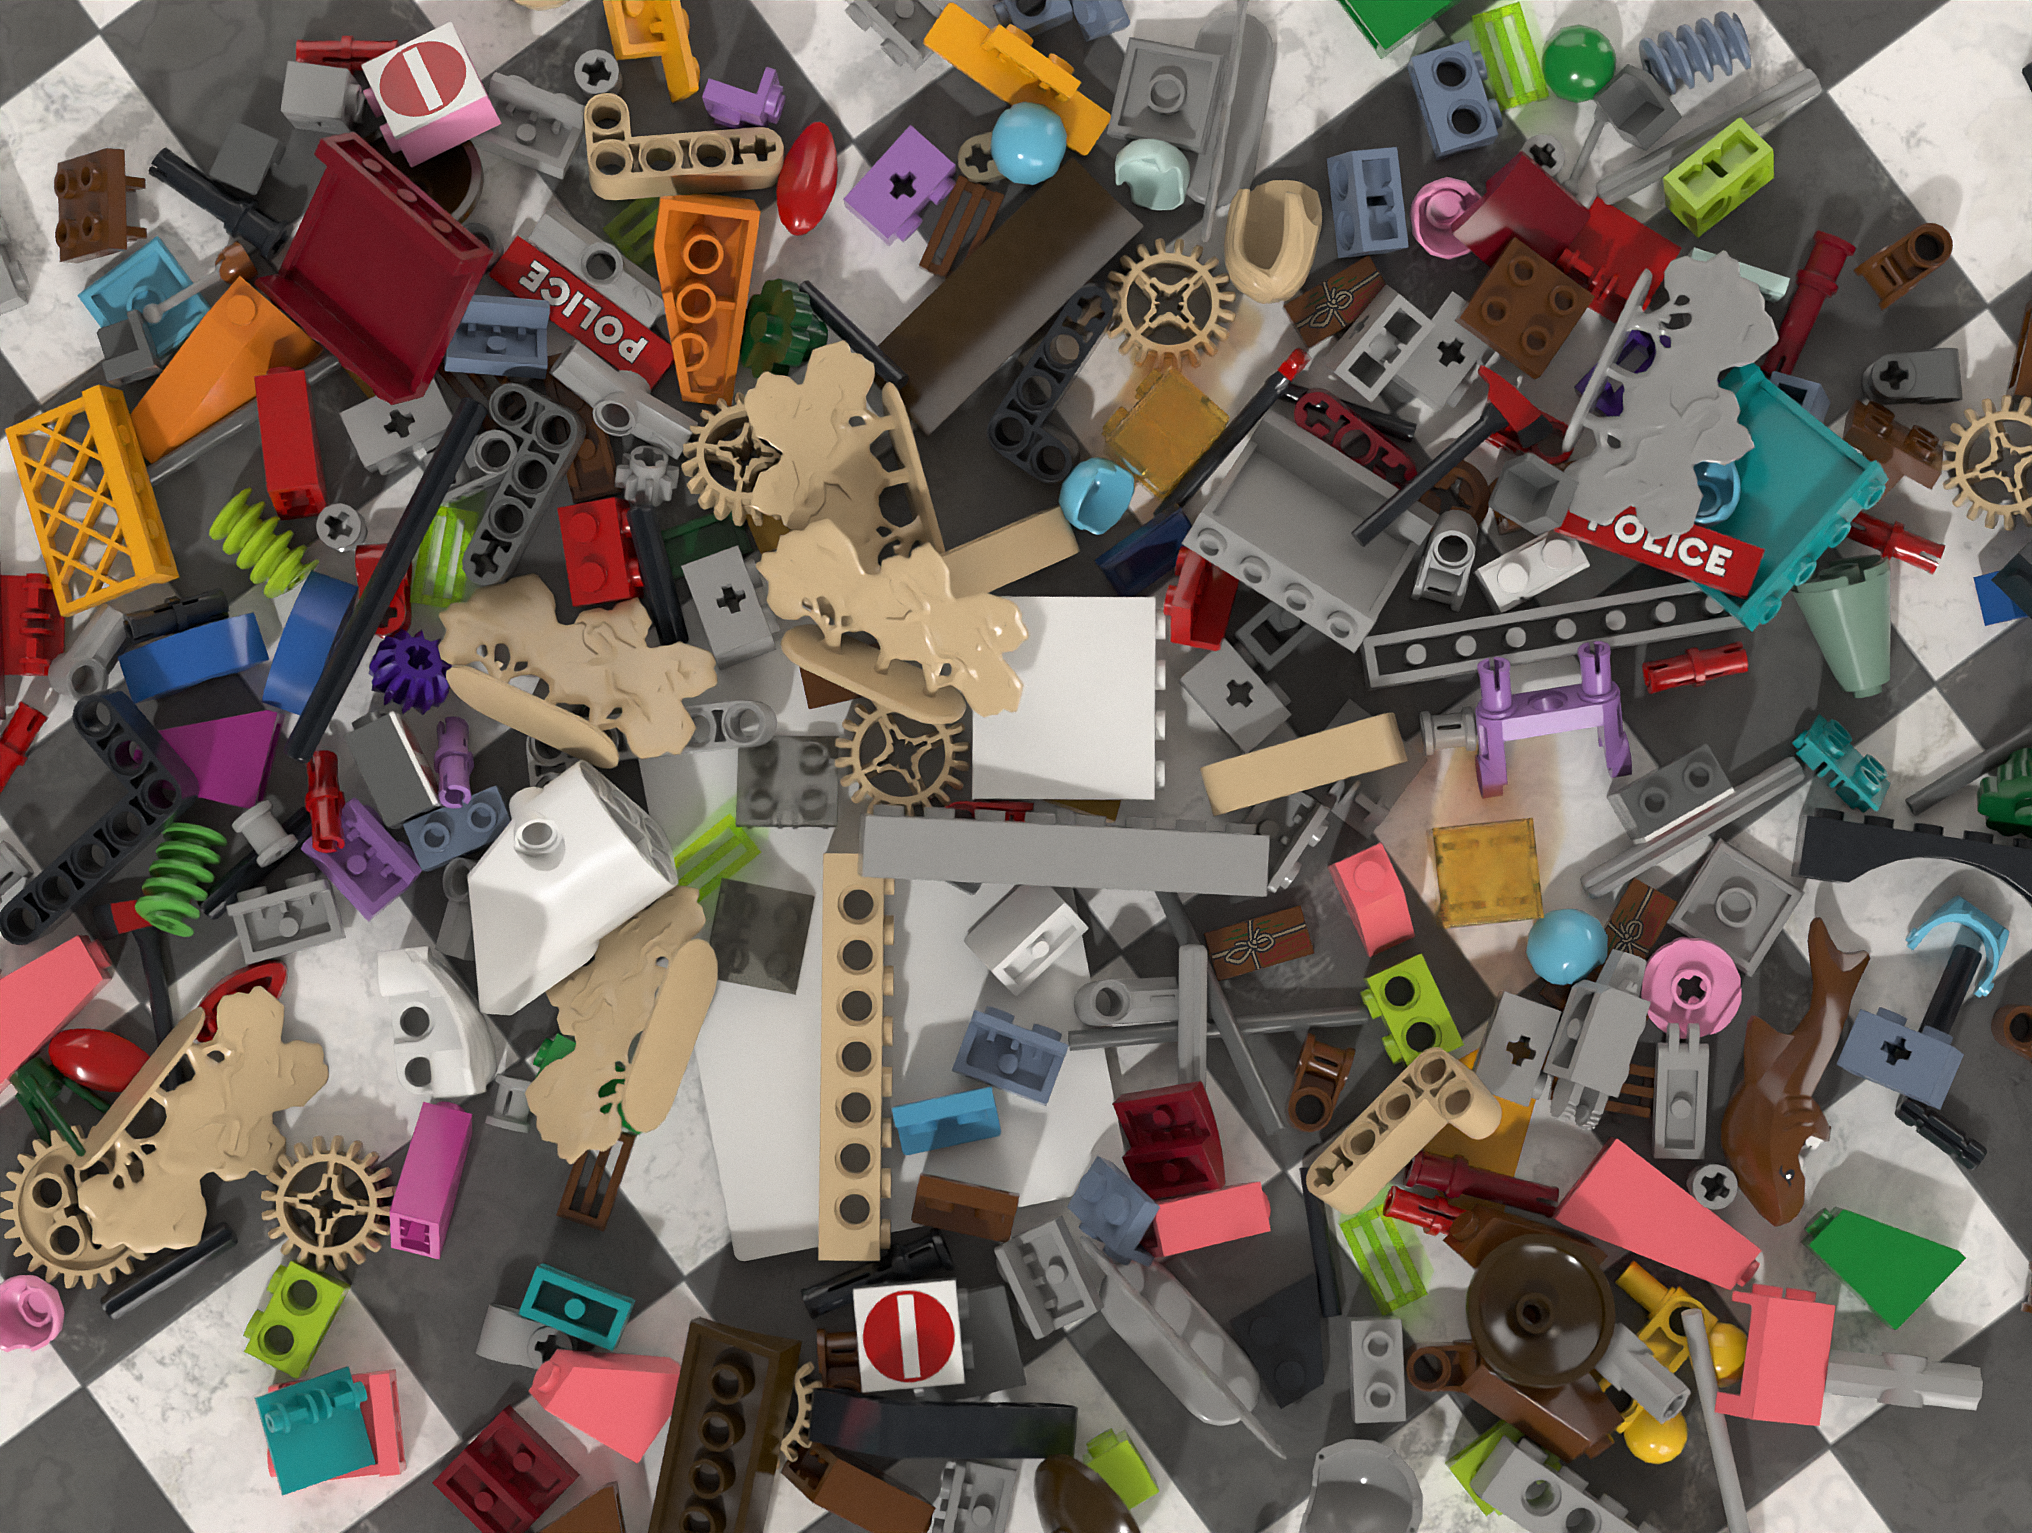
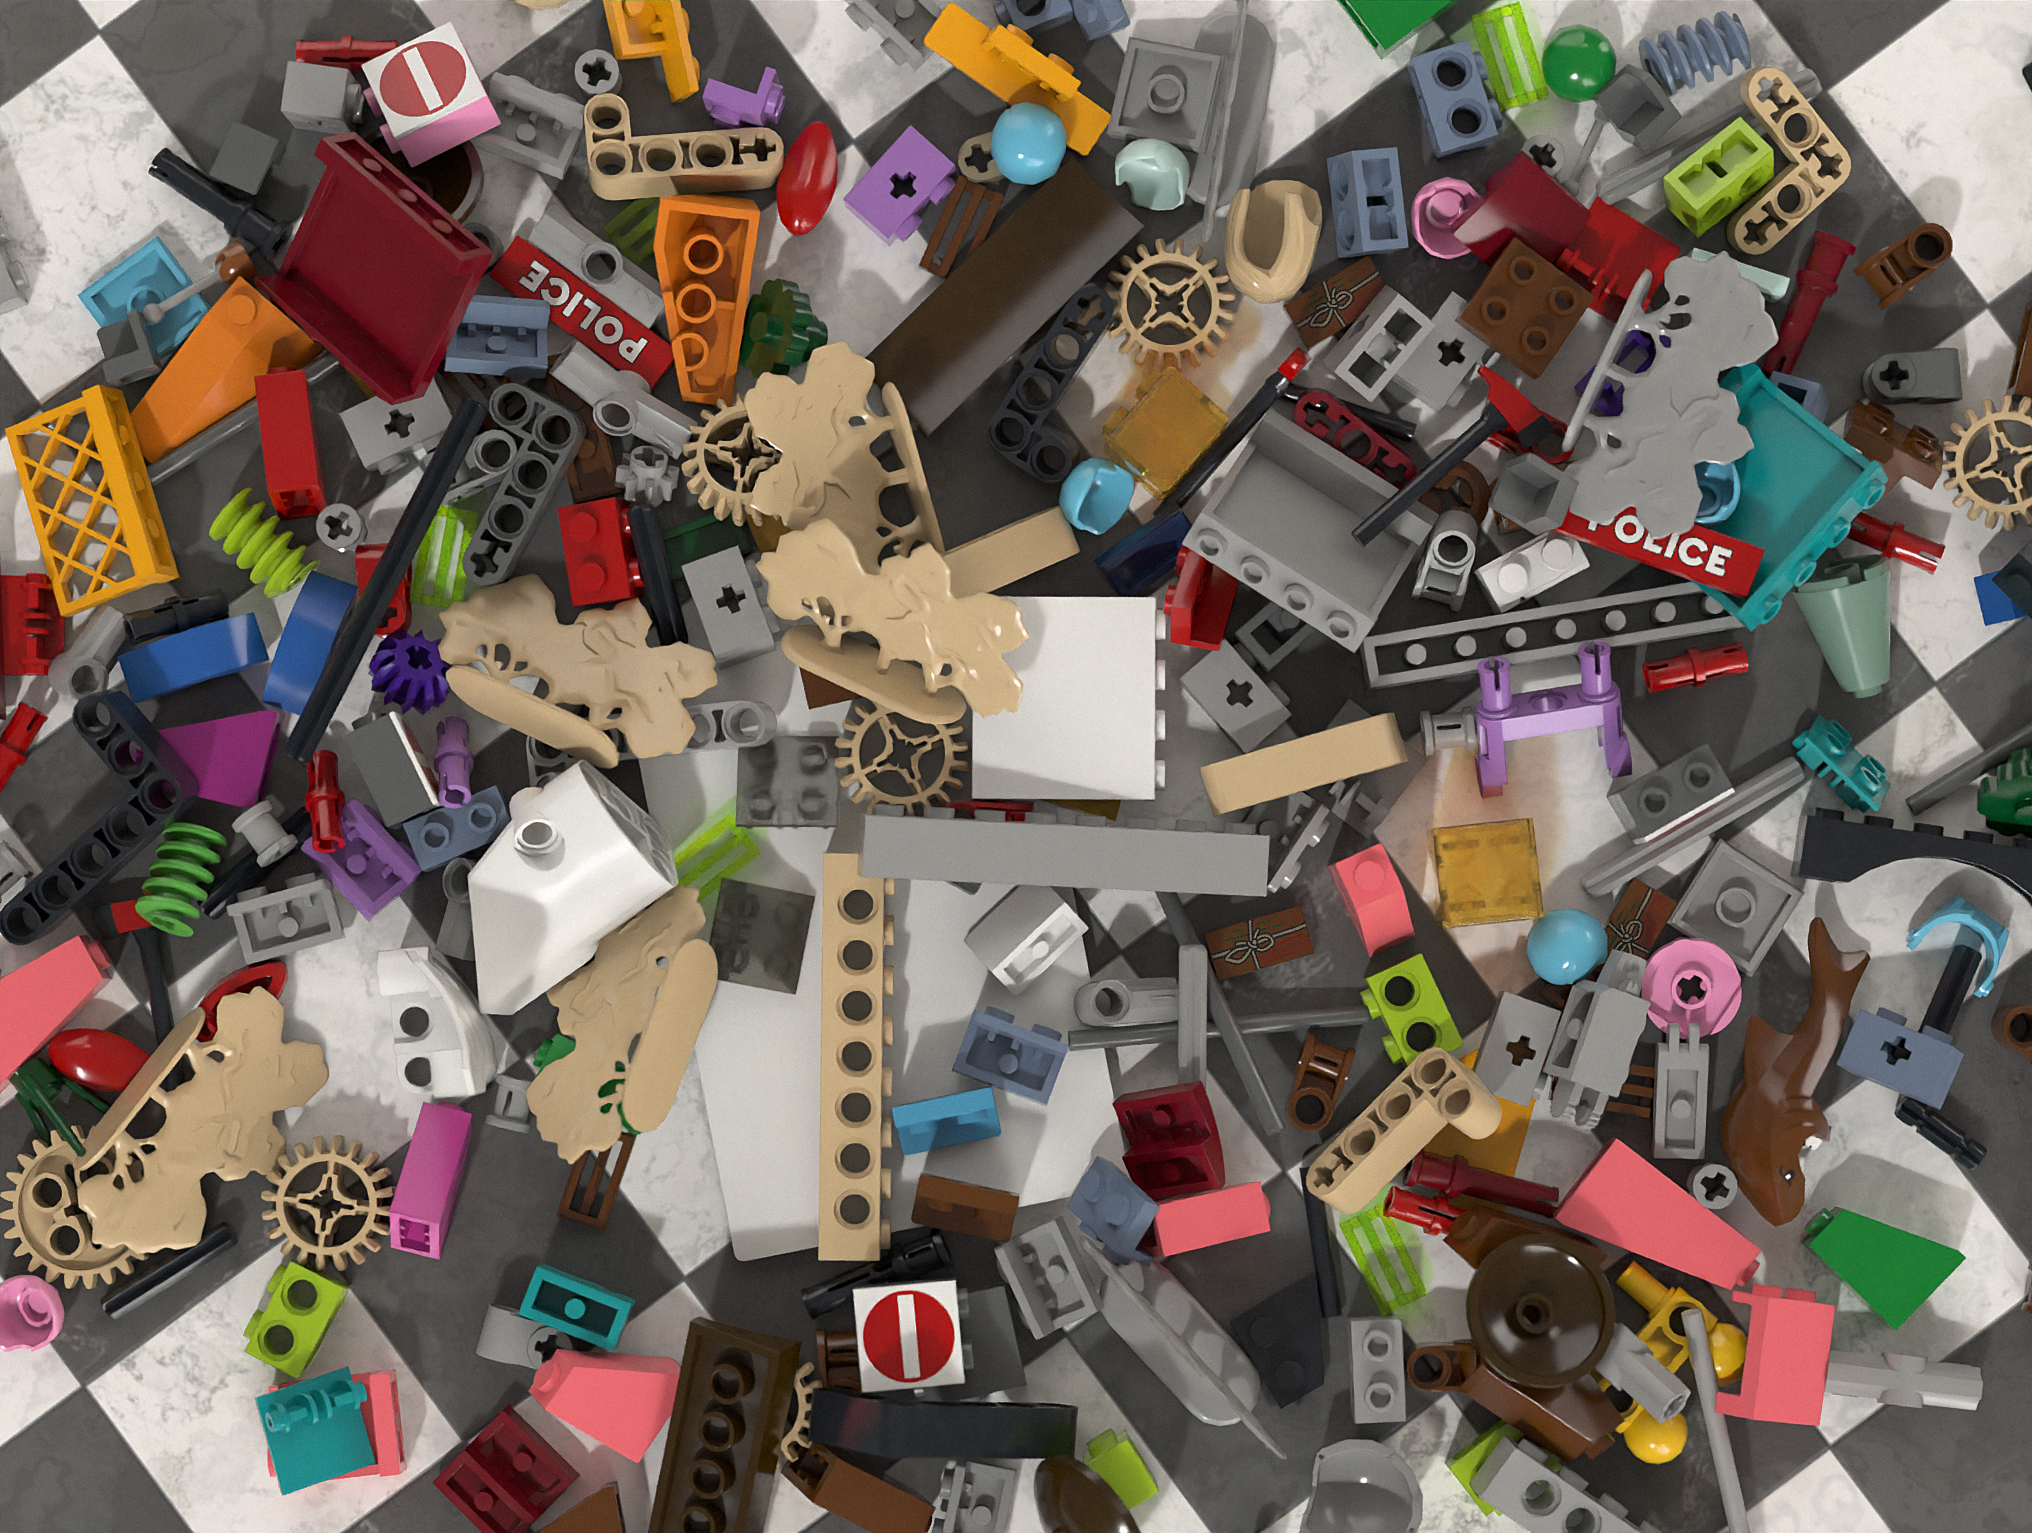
reddish brown plate [54,148,147,264] -> none
black bar [799,280,909,390] -> none
none -> tan beam [1727,67,1851,255]

